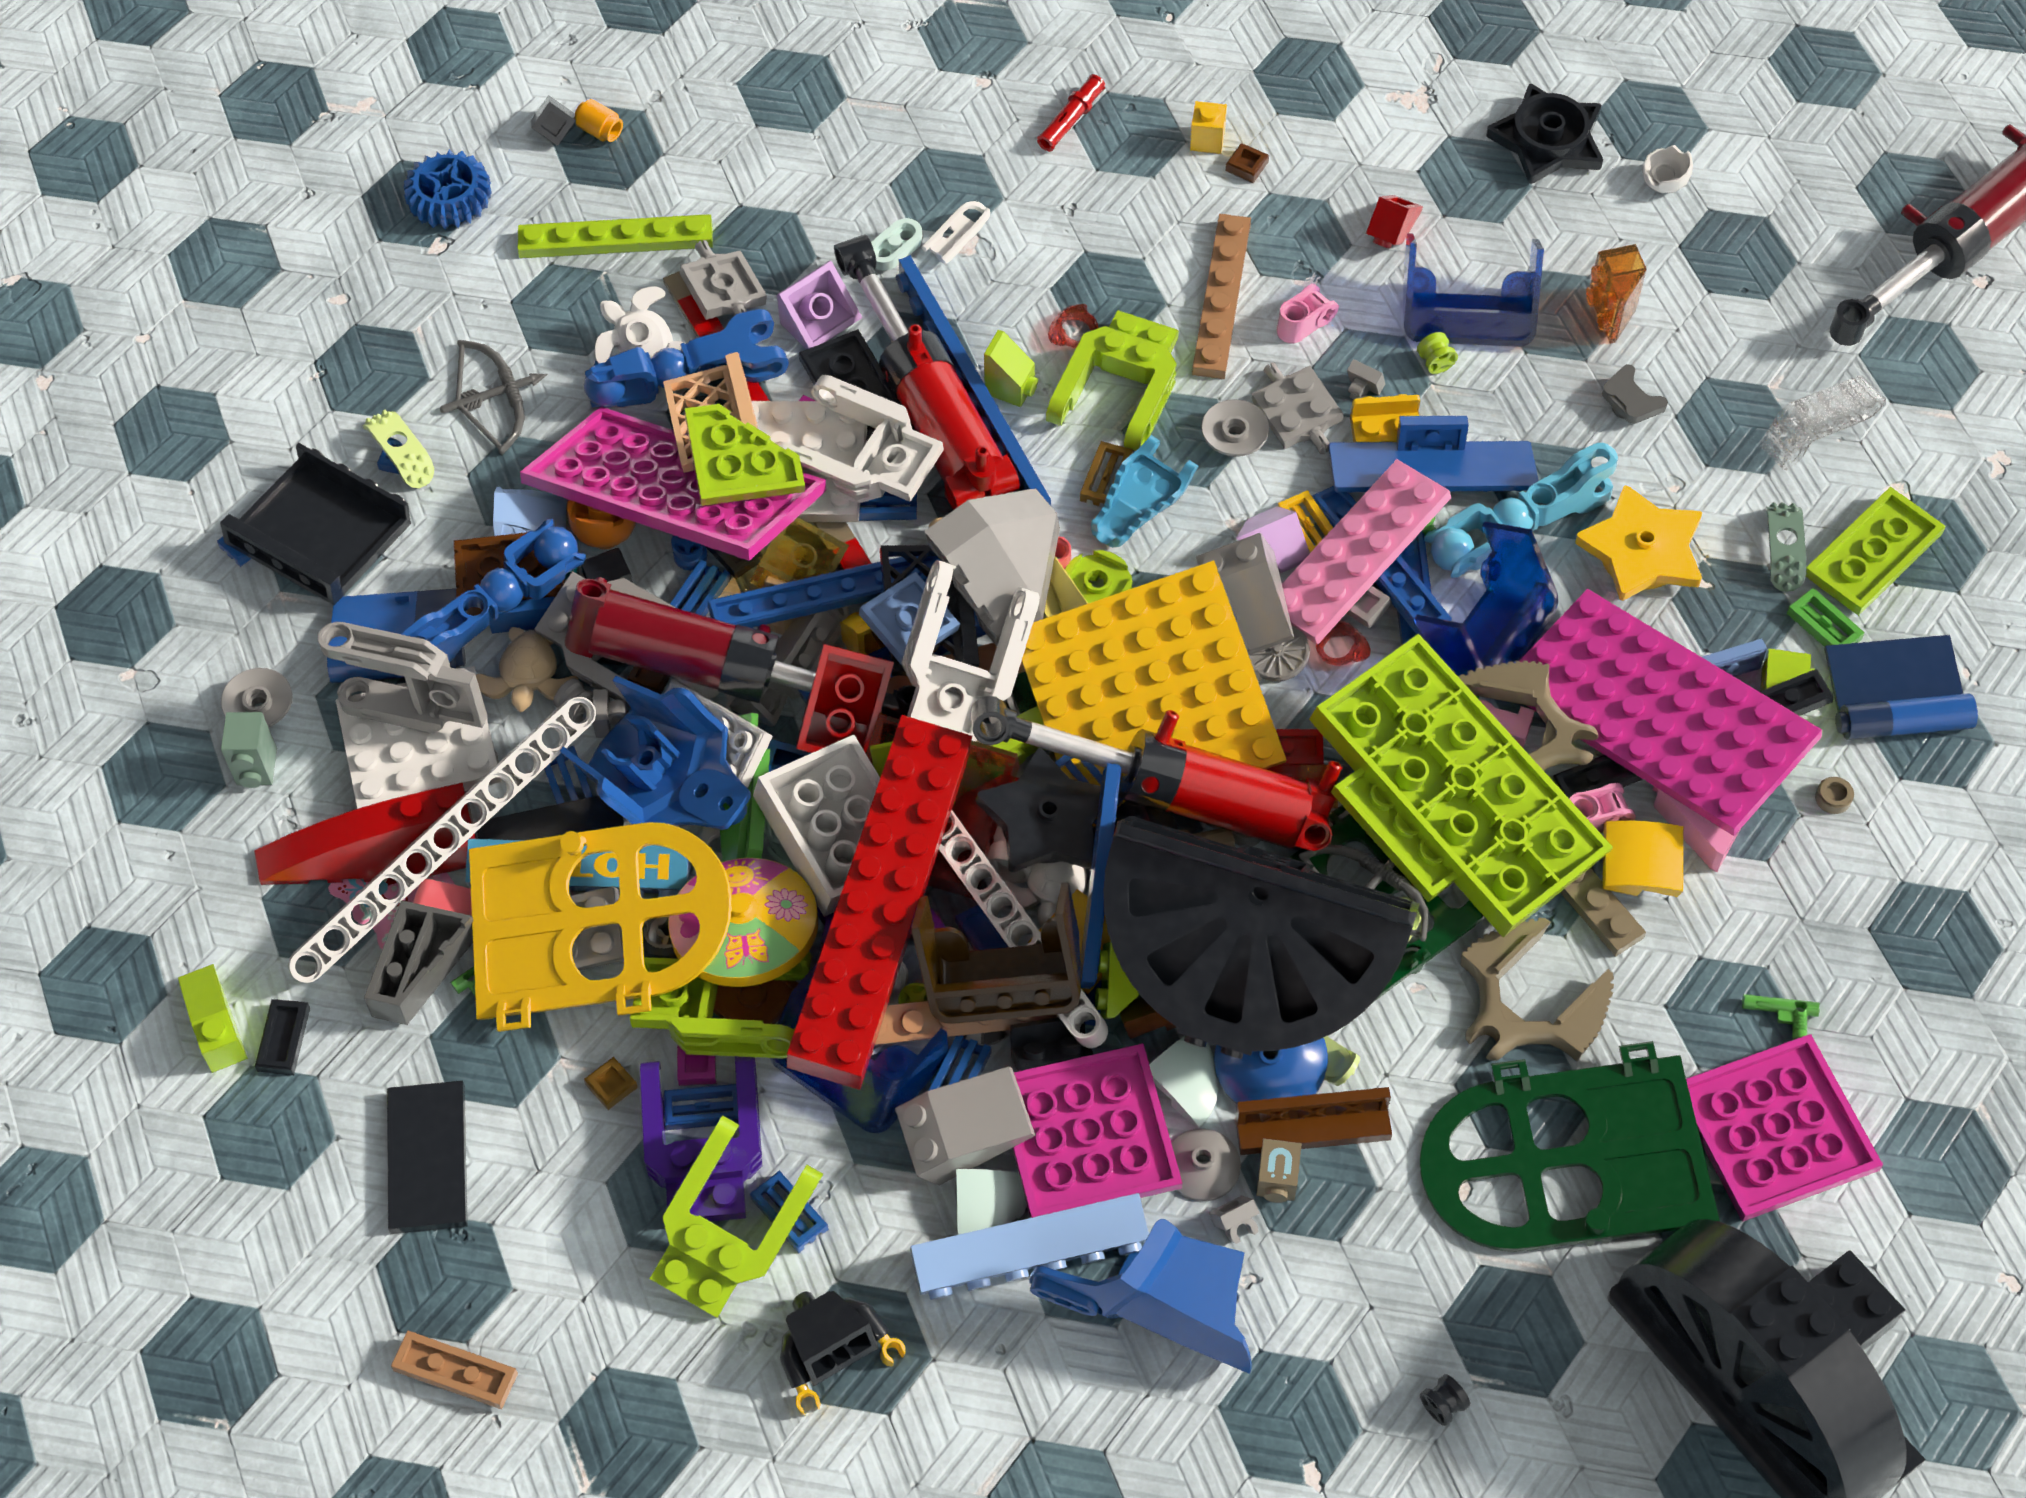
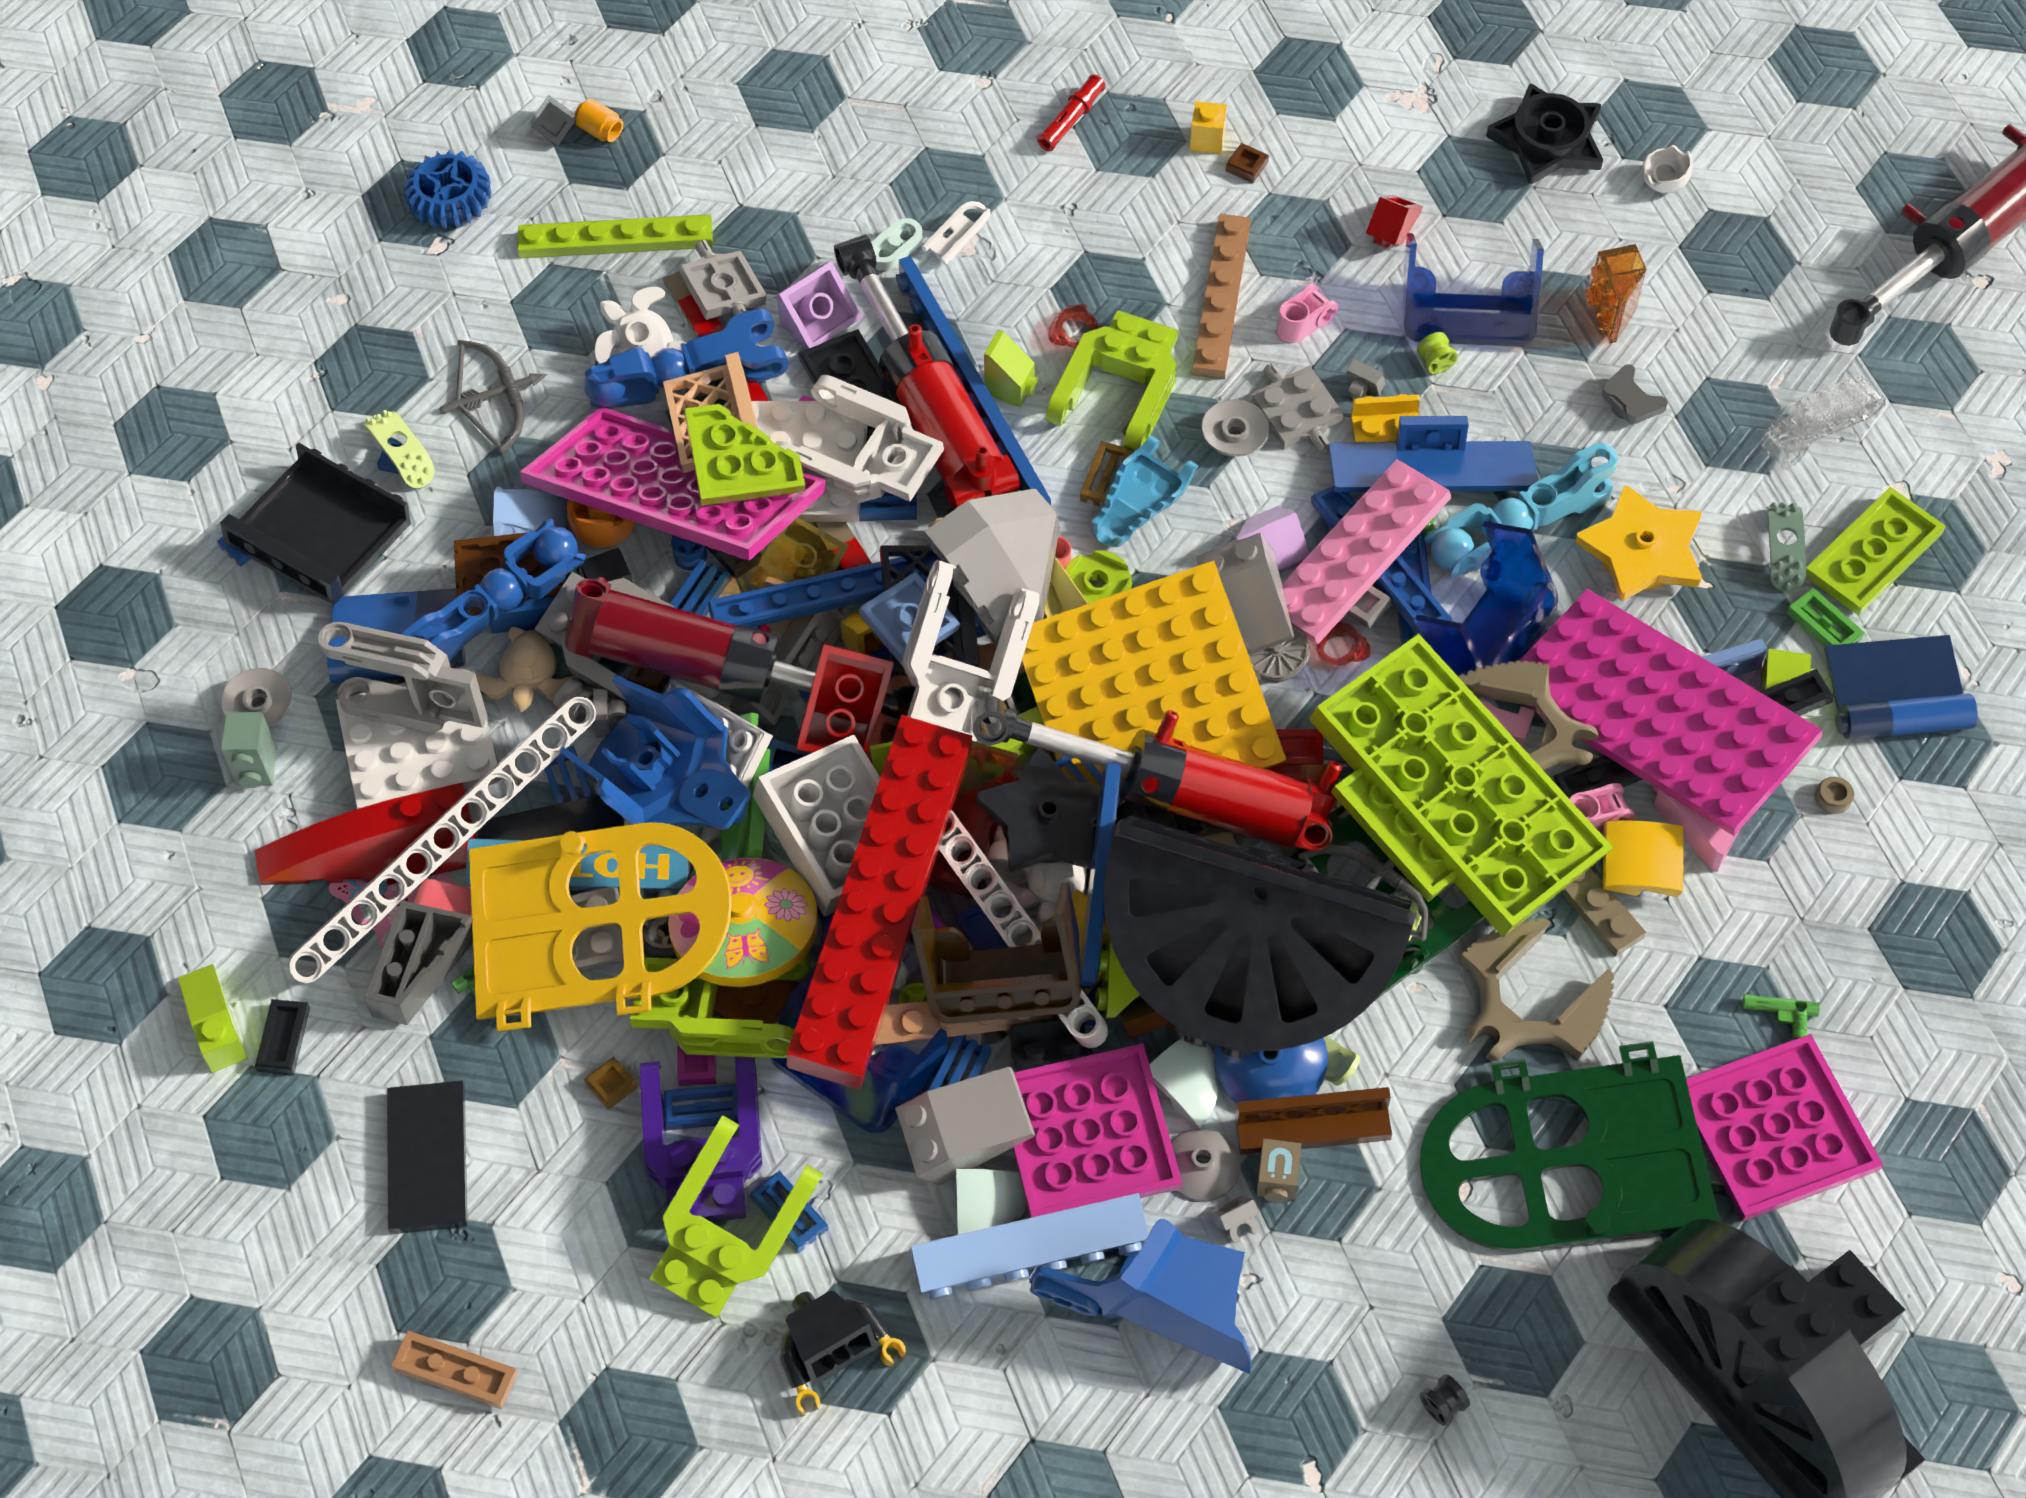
yellow tile [1278,490,1333,553] -> none

